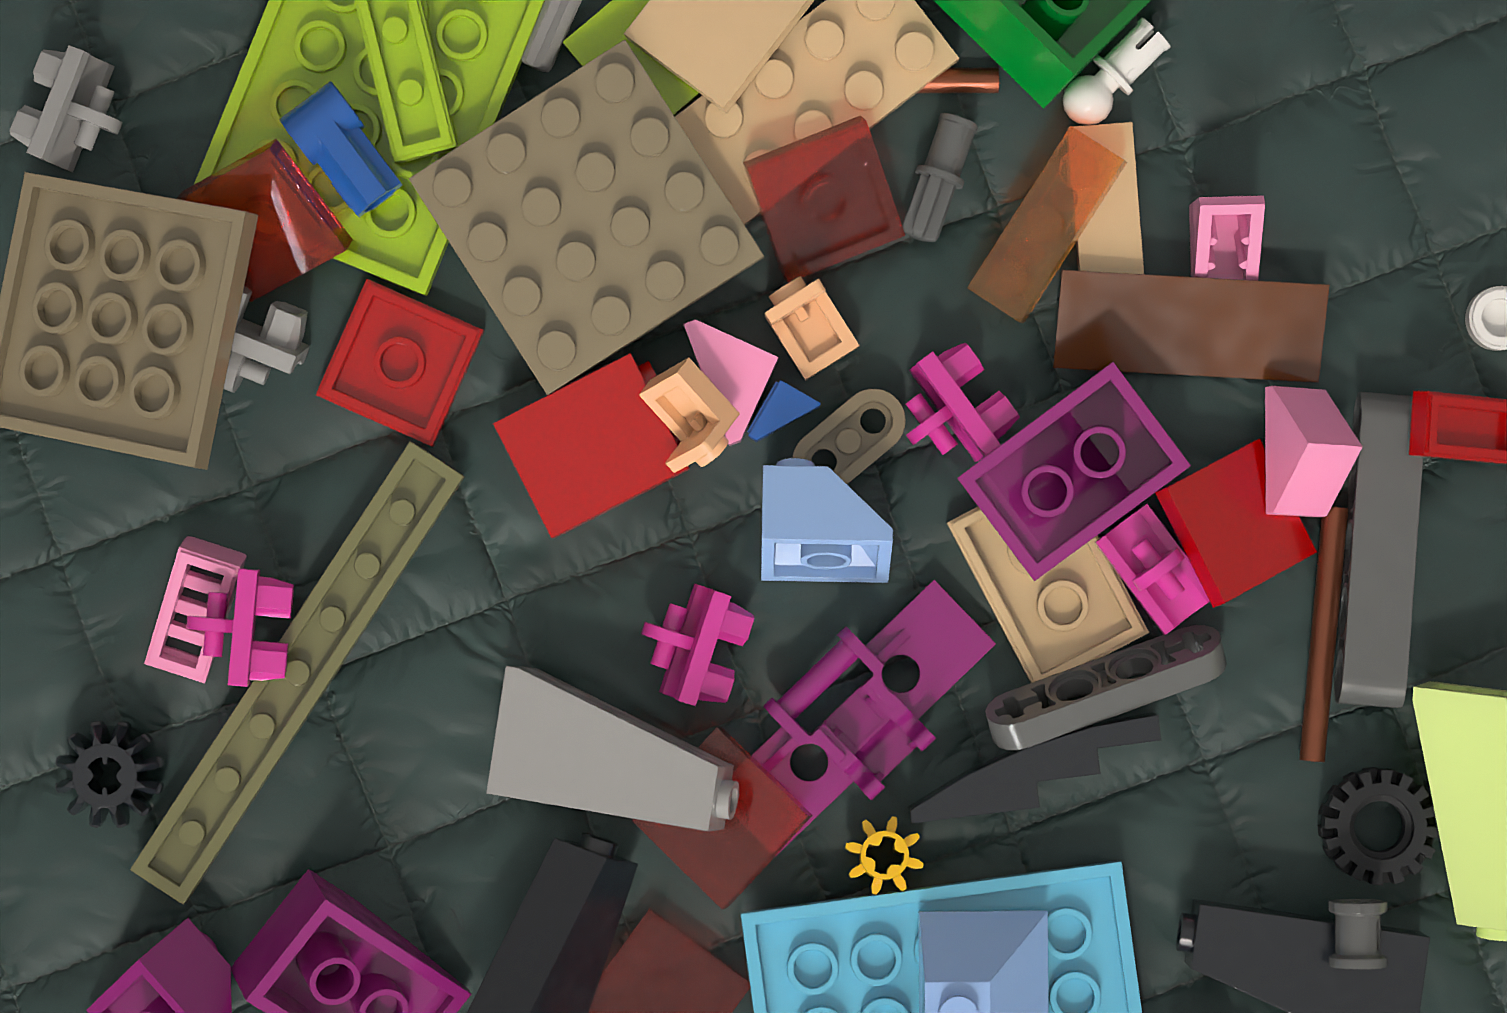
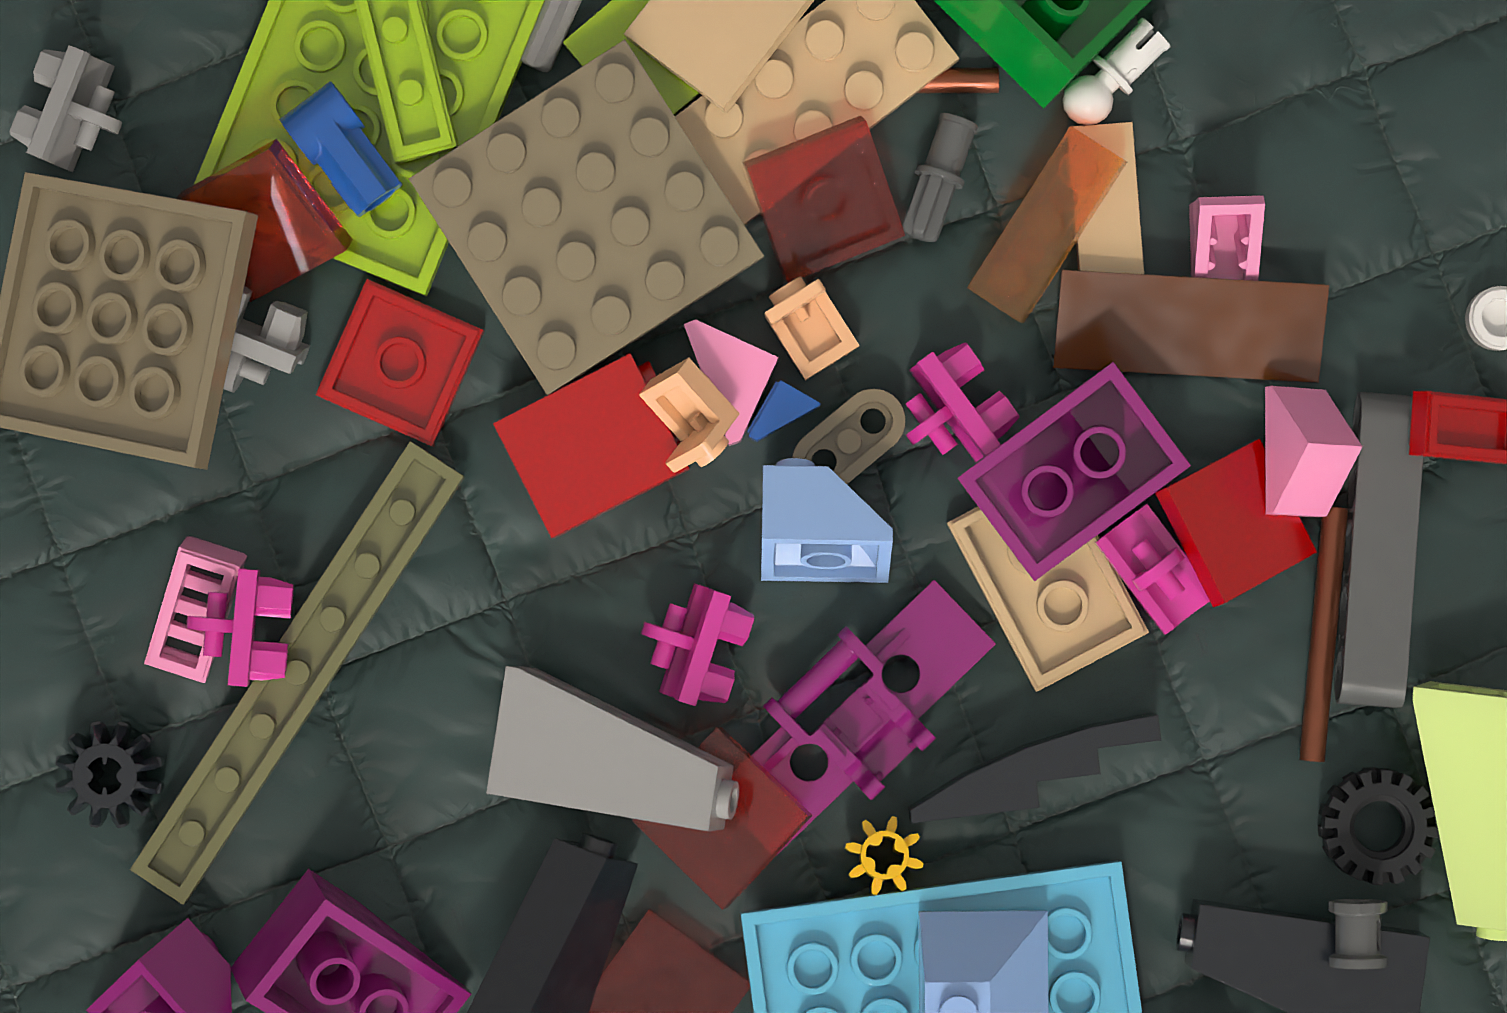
dark grey beam [985,625,1227,750] -> none

